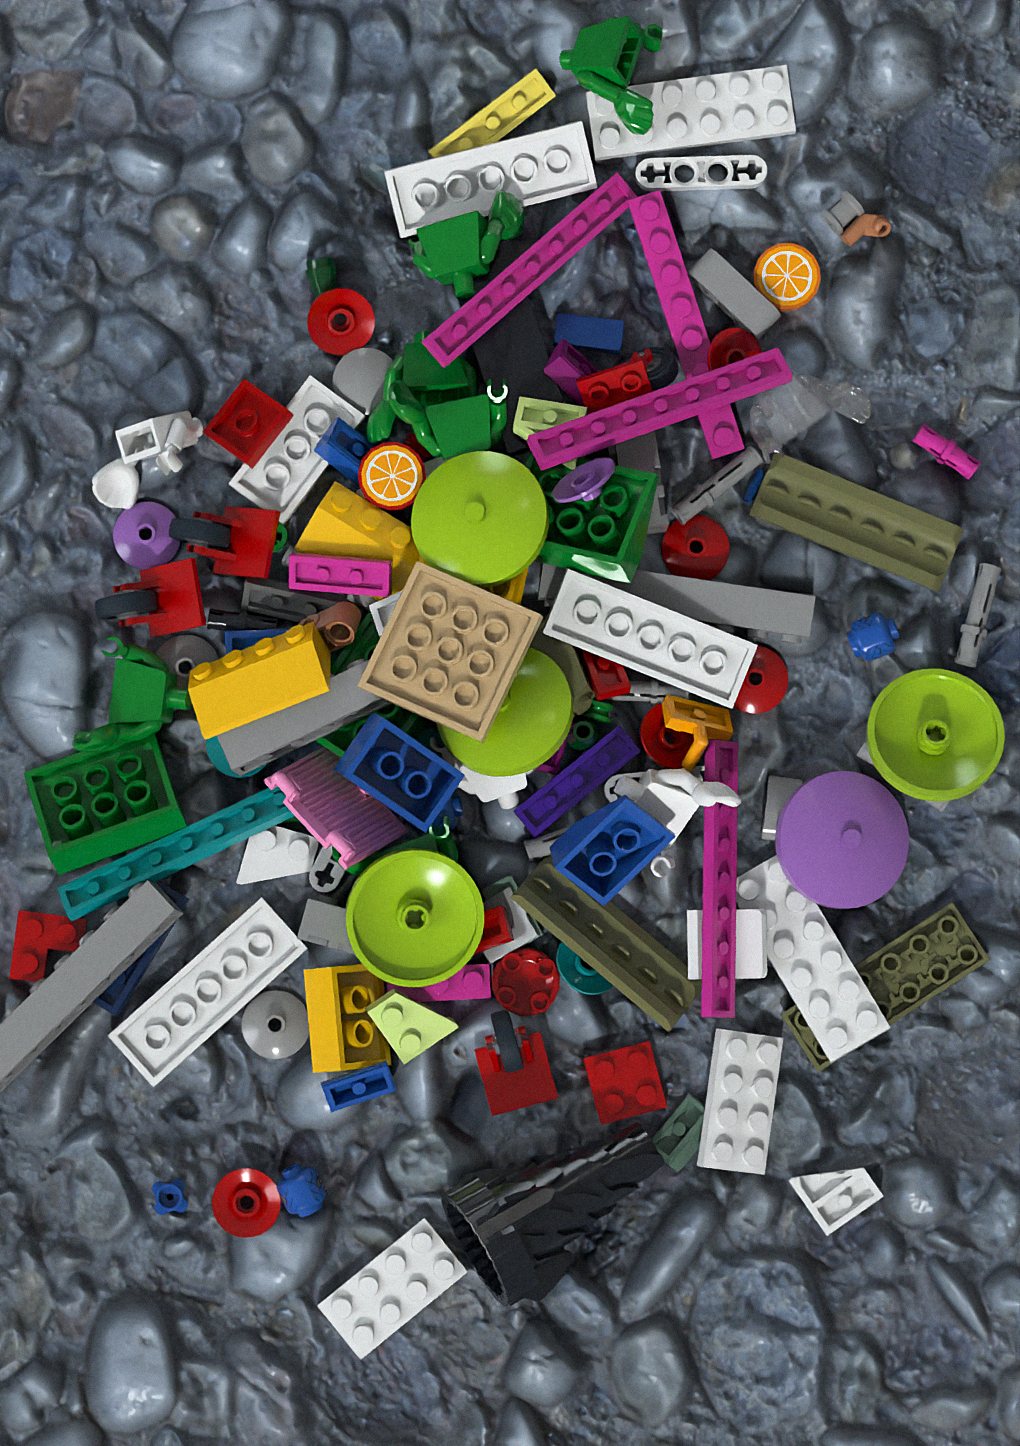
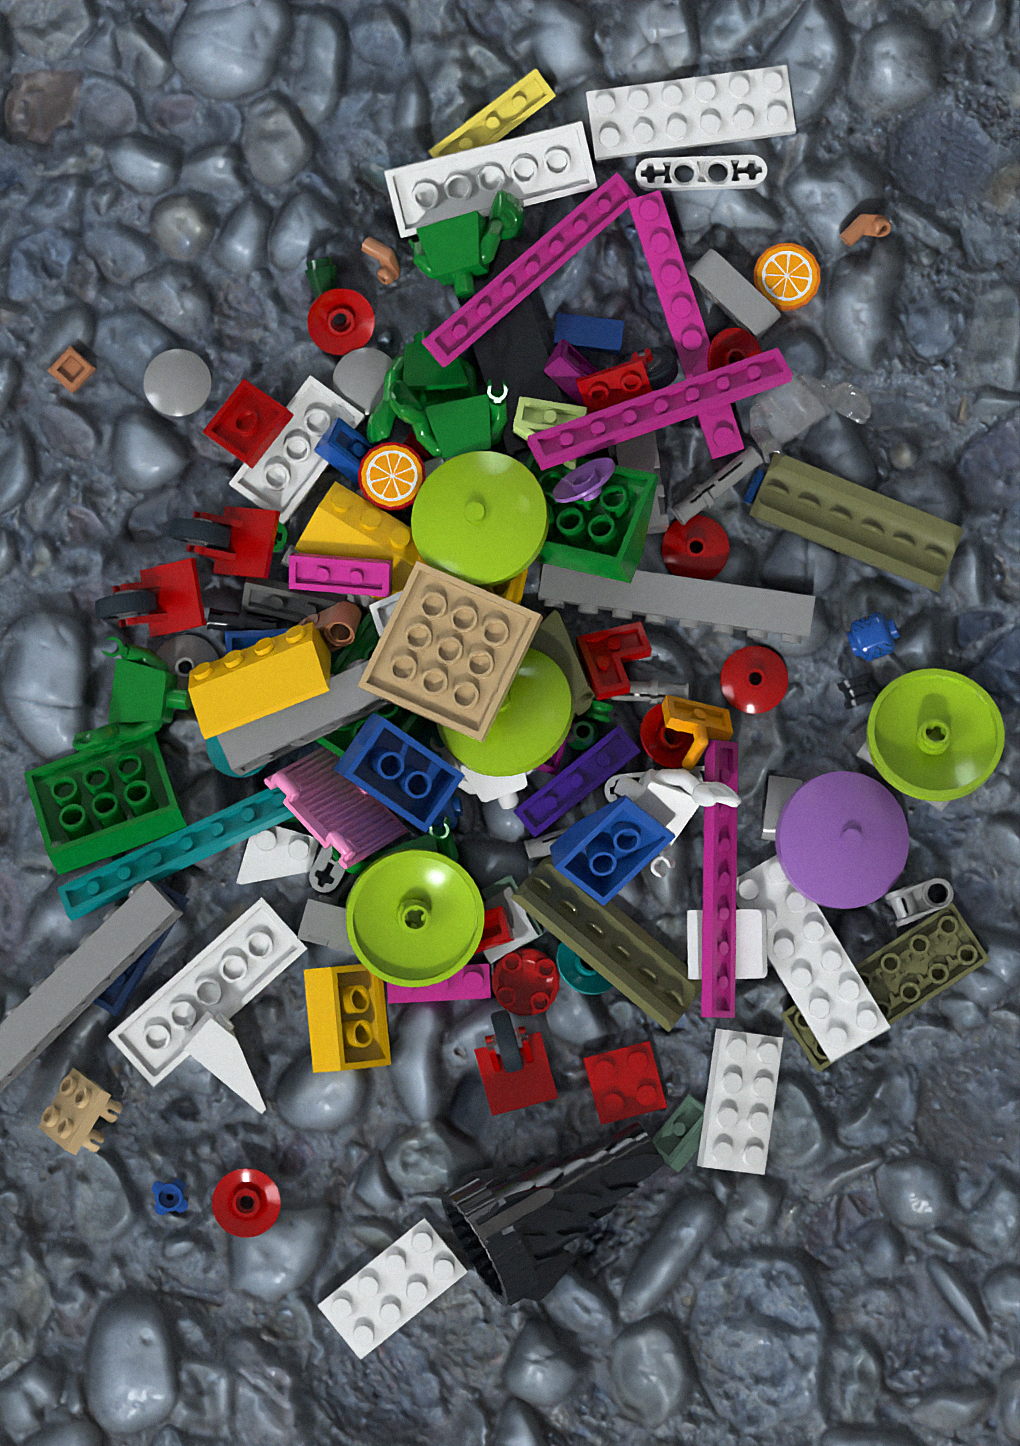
red plate [9,910,88,982] -> none
white torso [92,410,203,509] -> none
medium lavender dish [113,502,181,569] -> none
light grey dish [242,990,309,1059] -> none
blue head [276,1163,327,1217] -> none
blue slope [321,1061,397,1112] -> none
yellowish green wing [365,988,458,1064] -> none
white plate [541,569,758,709] -> none
green torso [559,16,662,135] -> none
white wing [788,1167,883,1236] -> none
light grey bush [819,190,865,236] -> none
dark pink pin [912,423,981,480] -> none
light grey pin [954,563,1001,667] -> none
none -> tan plate [38,1068,122,1155]
none -> nougat tile [47,346,96,395]
none -> light grey dish [144,349,212,417]
none -> white slope [181,1011,266,1114]
none -> nougat arm [361,236,401,285]
none -> black wheel [837,673,877,710]
none -> light grey piece [884,878,954,927]

